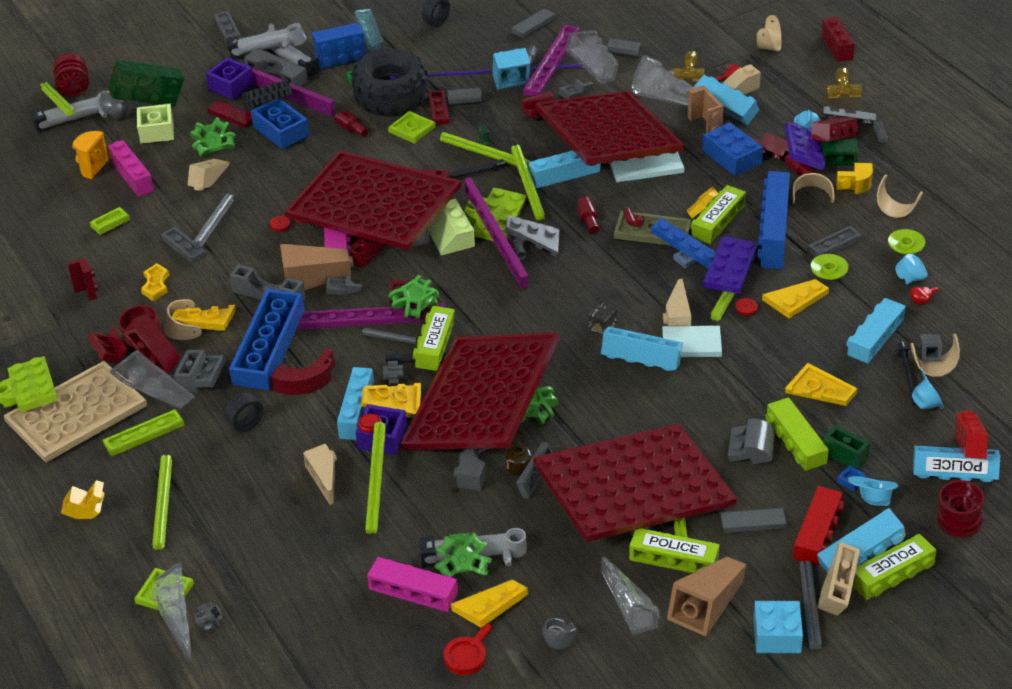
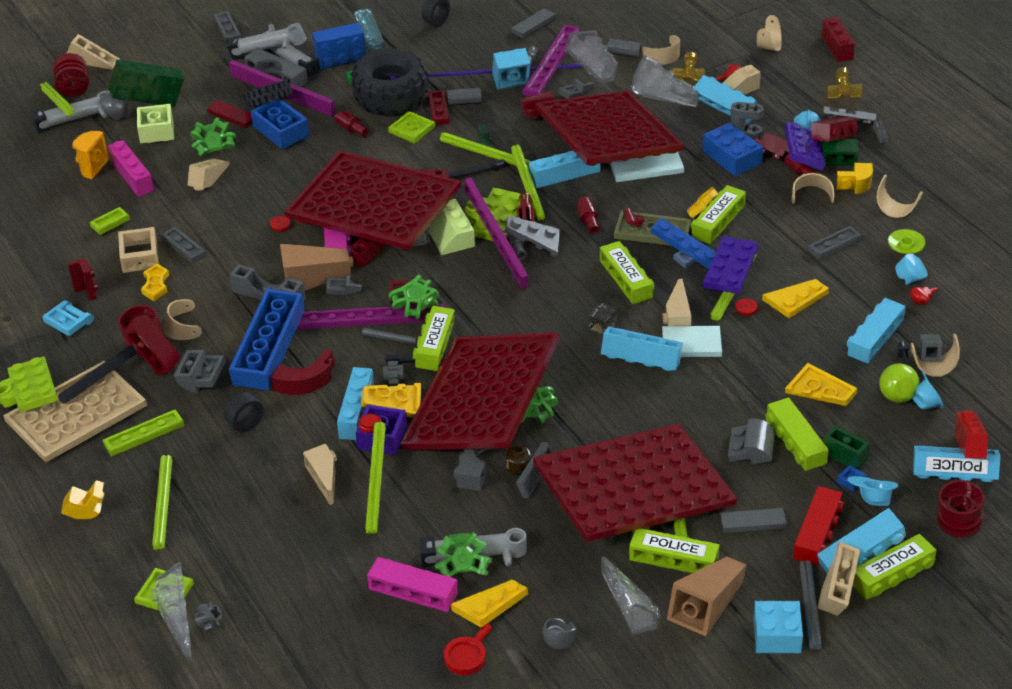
dark red bracket [88,327,129,364] -> none
clear wedge [110,350,195,409] -> none
yellow wing [172,305,236,331] -> none
dark grey axle [193,193,234,248] -> none
dark purple brick [206,58,254,99] -> none
medium nougat panel [688,85,724,133] -> none
blue brick [758,171,790,269] -> none
lime dish [811,254,848,280] -> none
none -> medium azure plate [42,300,94,336]
none -> black axle [58,345,137,404]
none -> tan slope [67,34,120,70]
none -> tan window [118,227,159,273]
none -> dark red arm [517,193,535,222]
none -> lime brick [600,241,655,304]
none -> tan piece [641,35,680,65]
none -> dark grey connector [730,102,764,140]
none -> lime brick [879,363,920,403]

